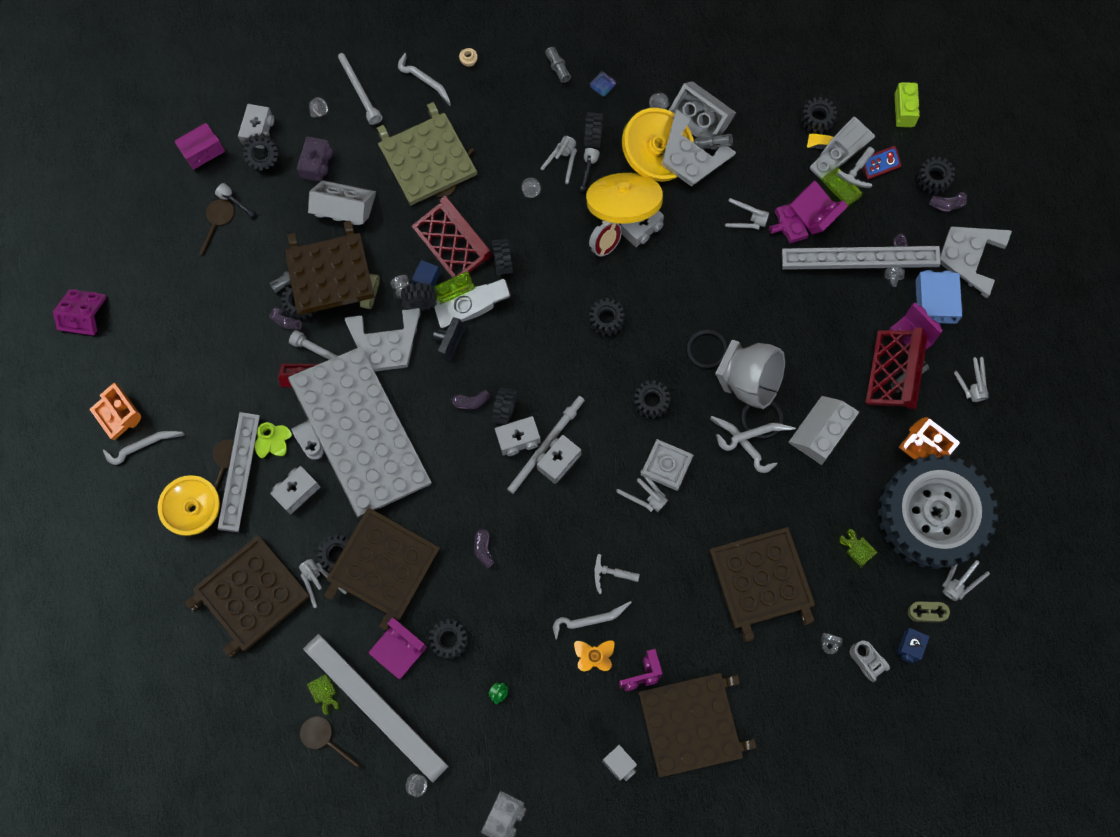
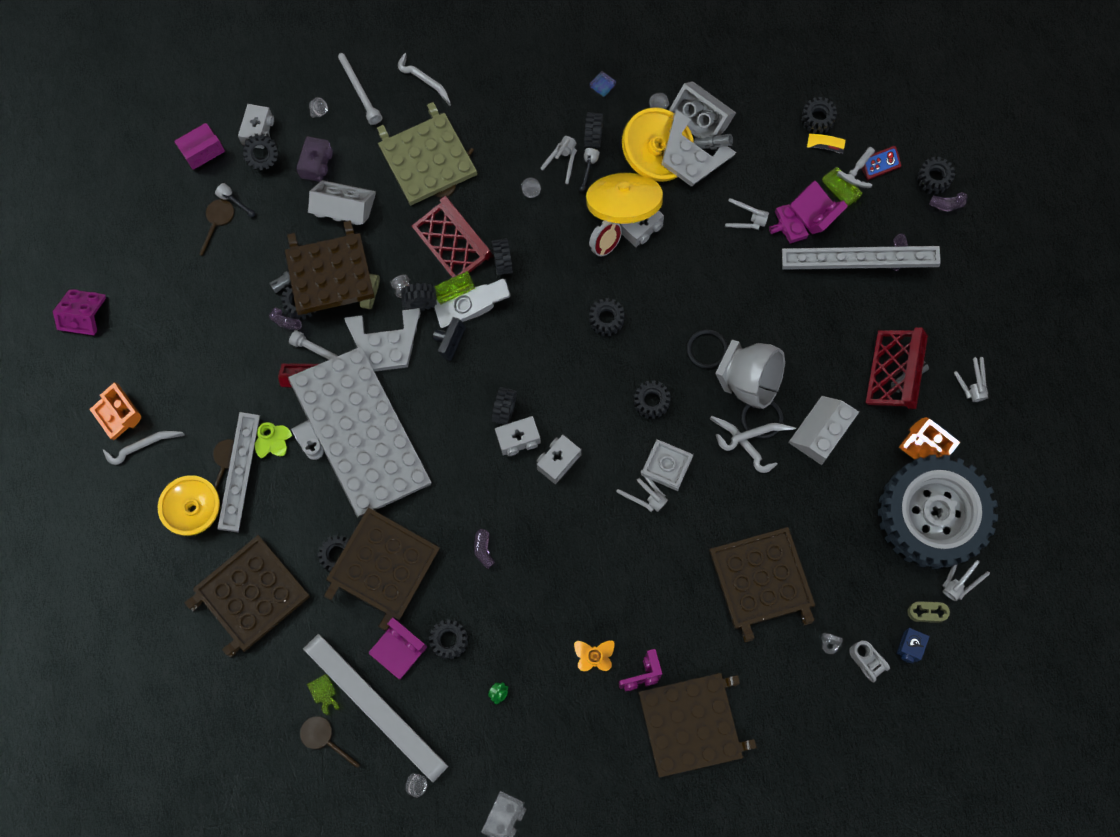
light grey brick [270,466,320,515] -> none
light grey plant [299,559,347,608] -> none
dark blue brick [412,260,440,287] -> none
clear purple arm [452,390,491,410] -> none
tan plate [459,48,477,66] -> none
light grey bar [507,396,585,494] -> none
dark grey pin [545,47,571,83] -> none
light grey piece [553,601,632,640] -> none
light grey piece [595,554,640,594] -> none
light grey brick [602,745,637,781] -> none
light grey piece [810,117,875,180] -> none
clear neon green plate [839,529,877,567] -> none
clear tile [885,267,905,287] -> none
magenta bracket [889,303,943,351] -> none
lime brick [894,83,920,127] -> none
medium blue brick [916,270,962,324] -> none
light grey wing [940,227,1012,298] -> none

